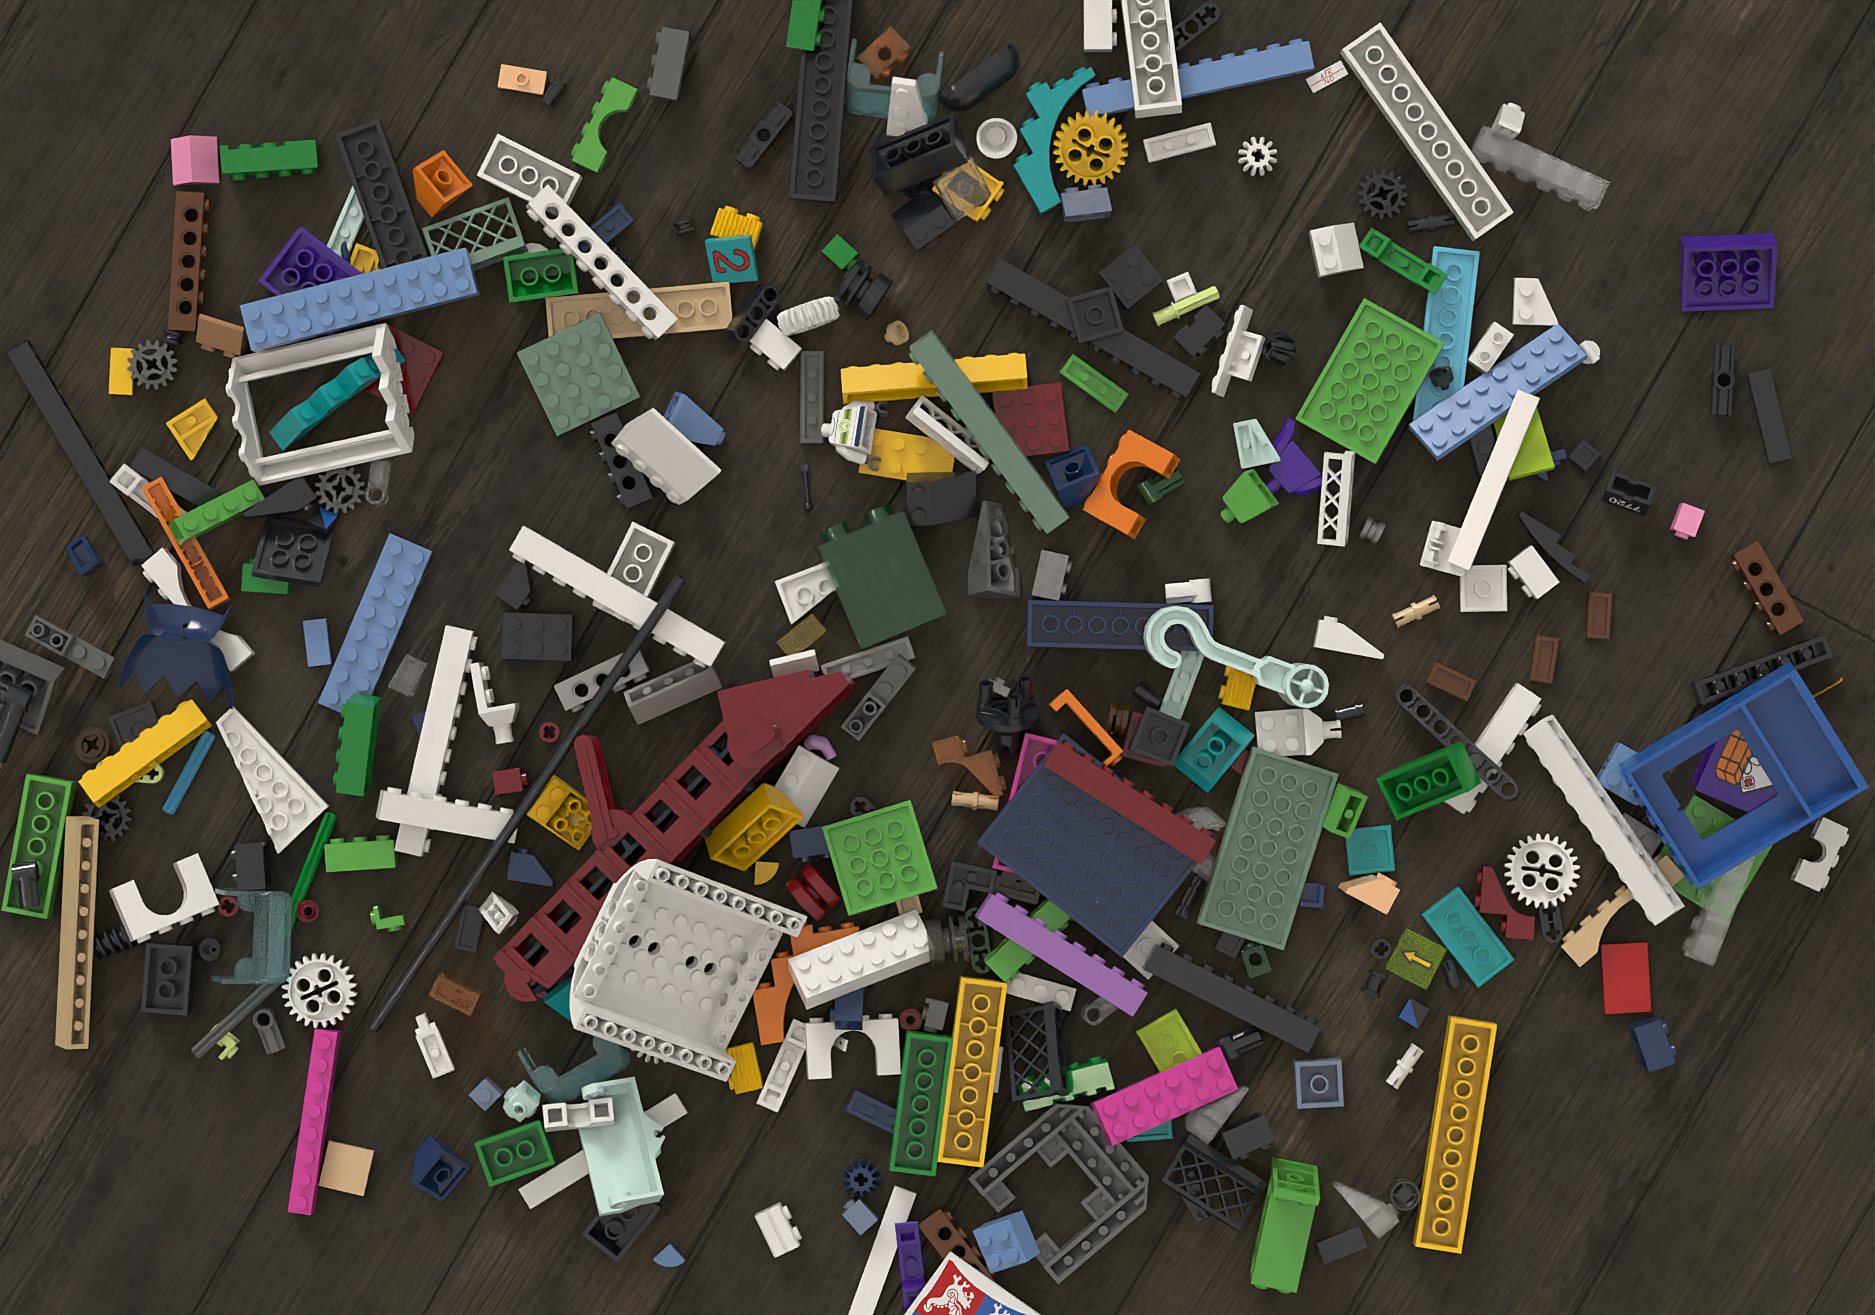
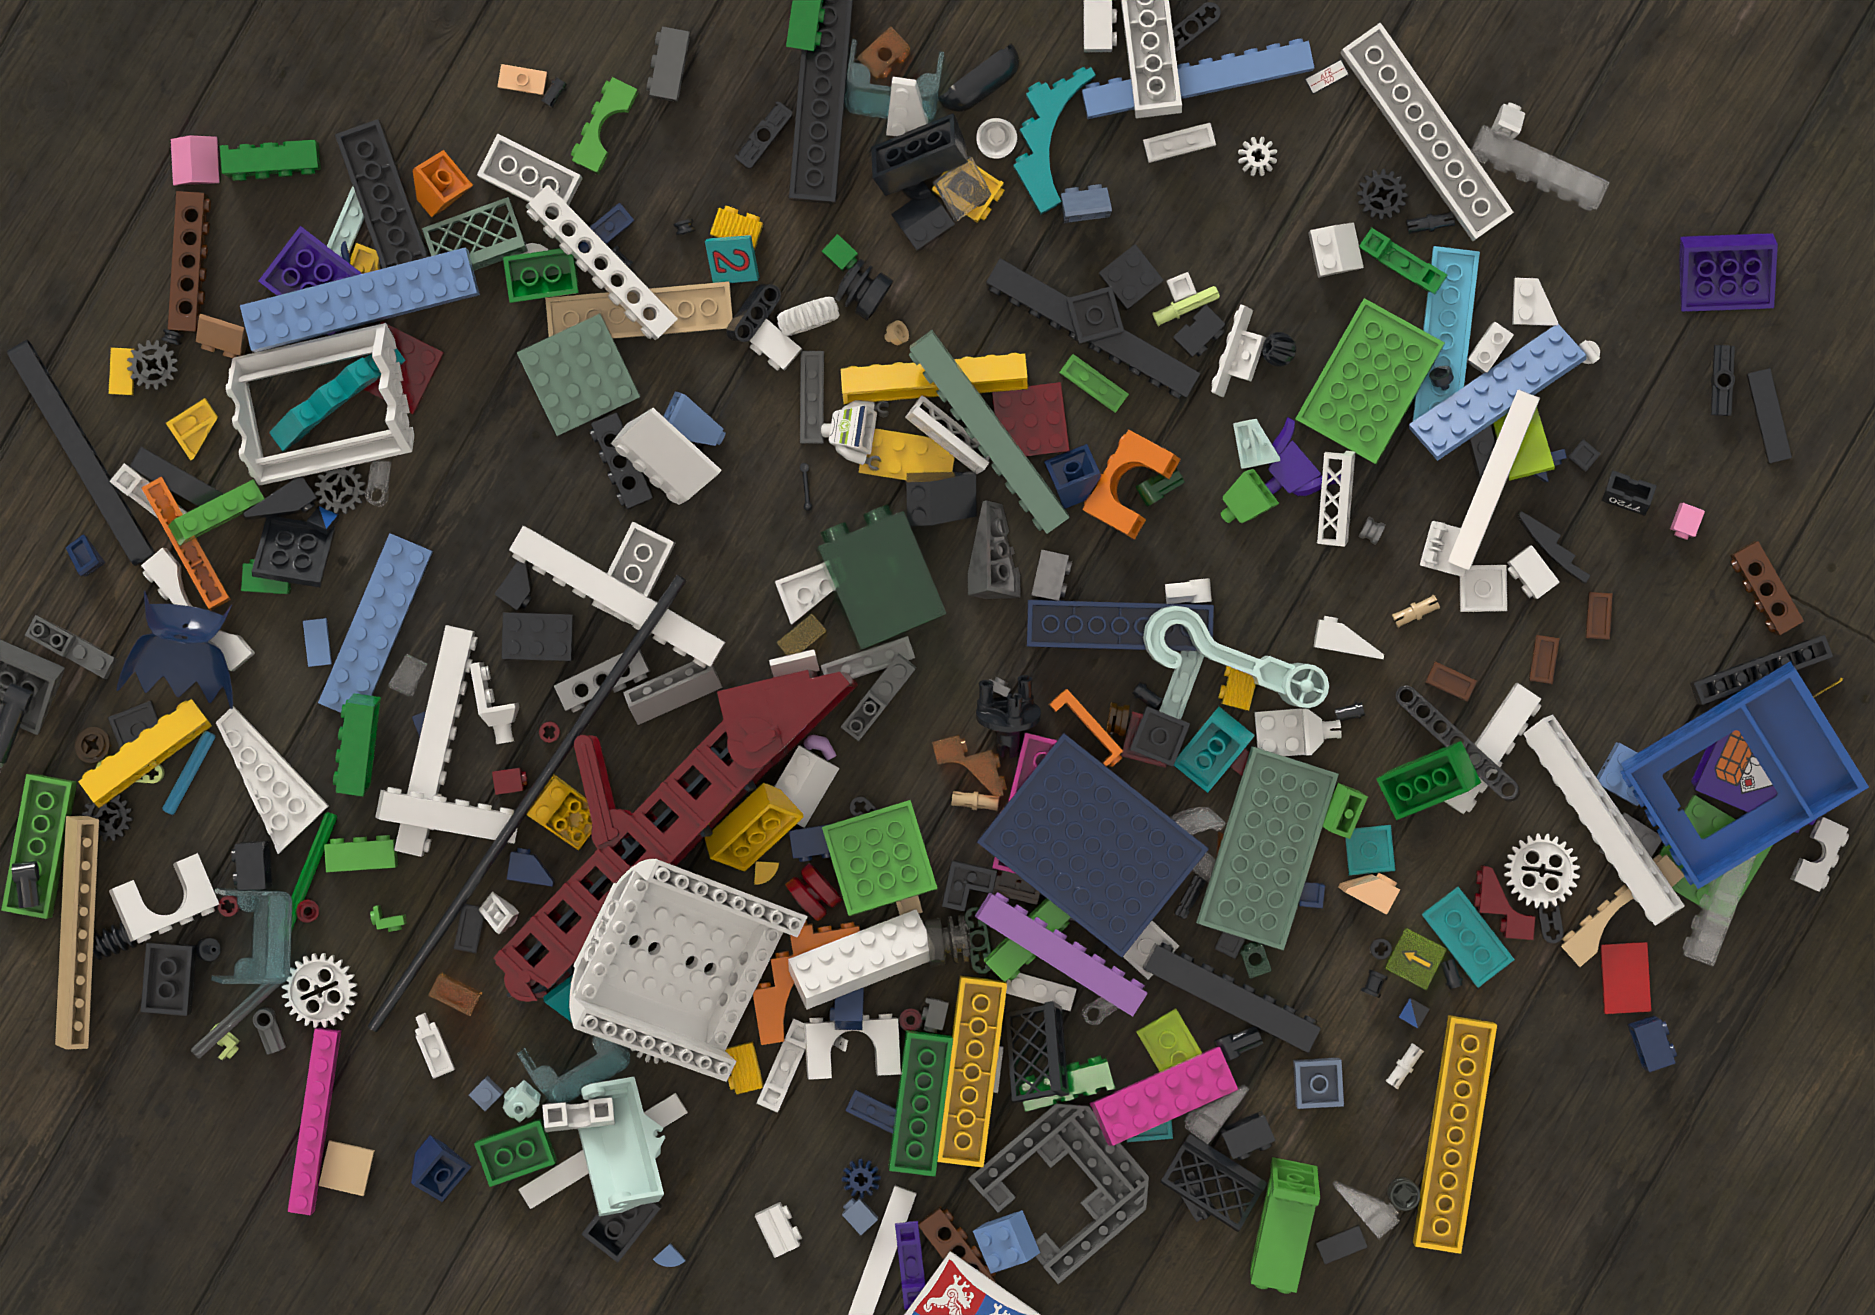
dark red brick [1042,740,1216,865] -> none
yellow gear [1053,110,1128,185] -> none

